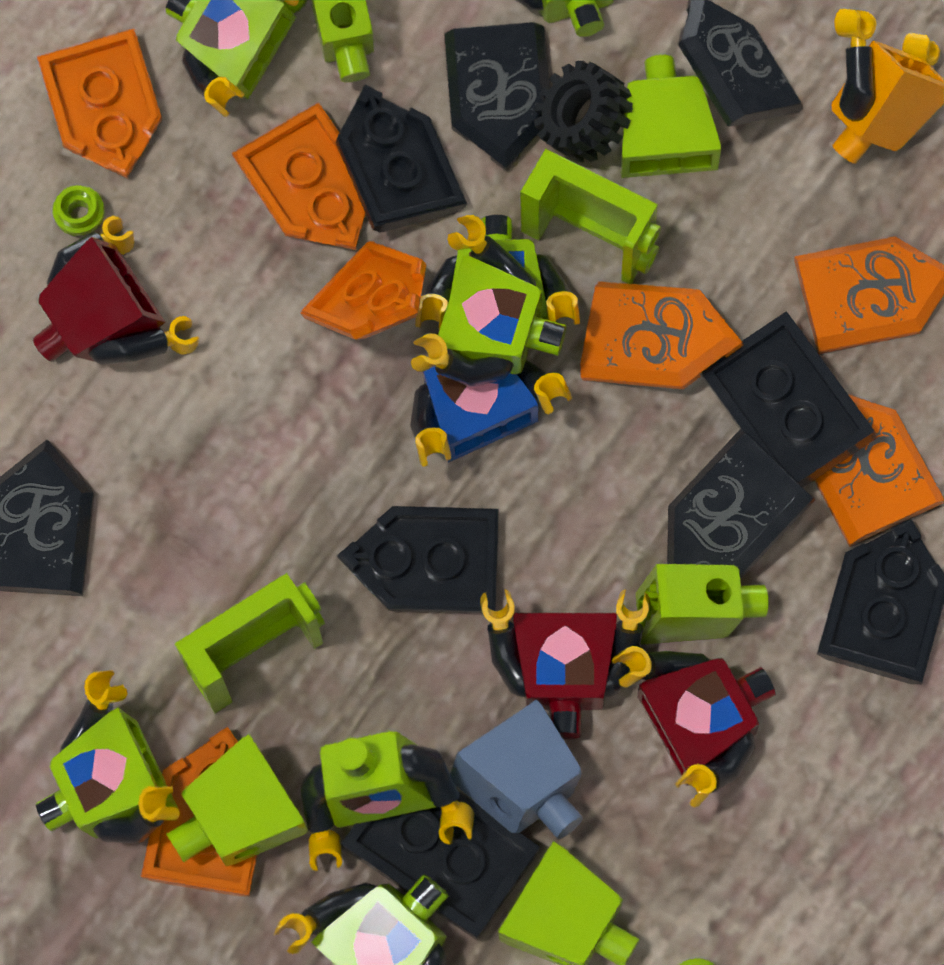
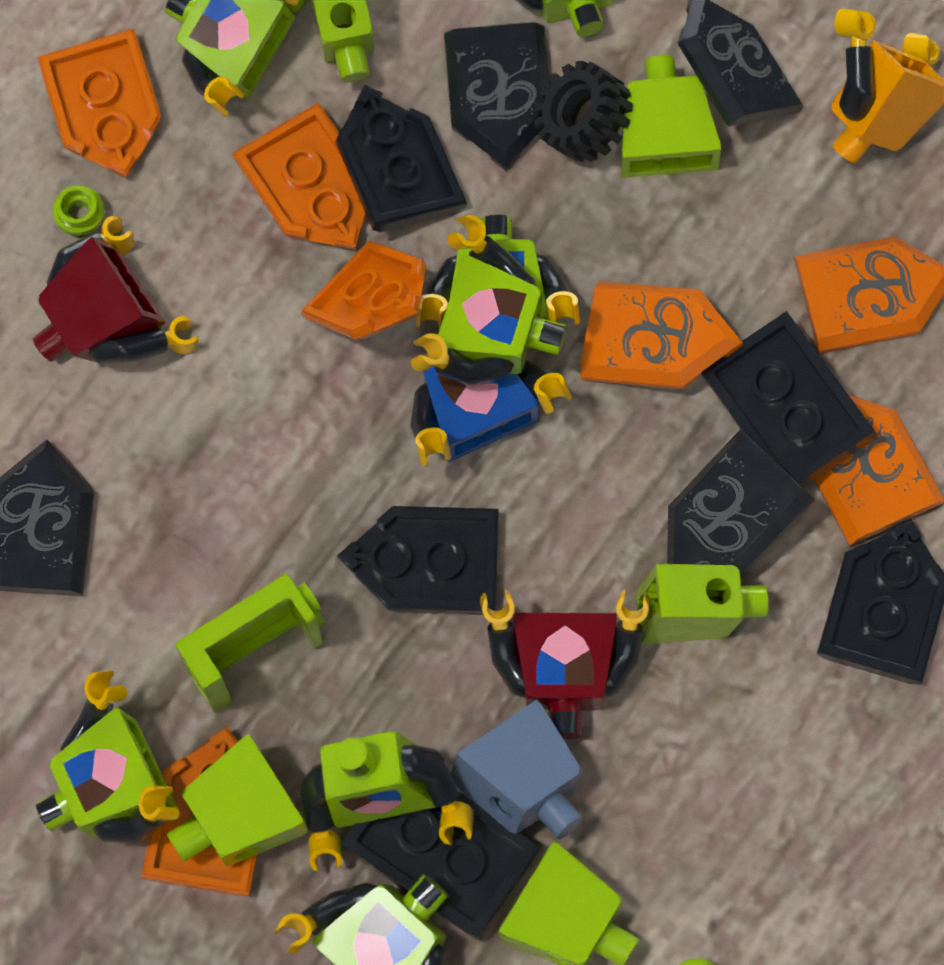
lime panel [520,149,661,284] -> none
torso [612,646,776,807] -> none

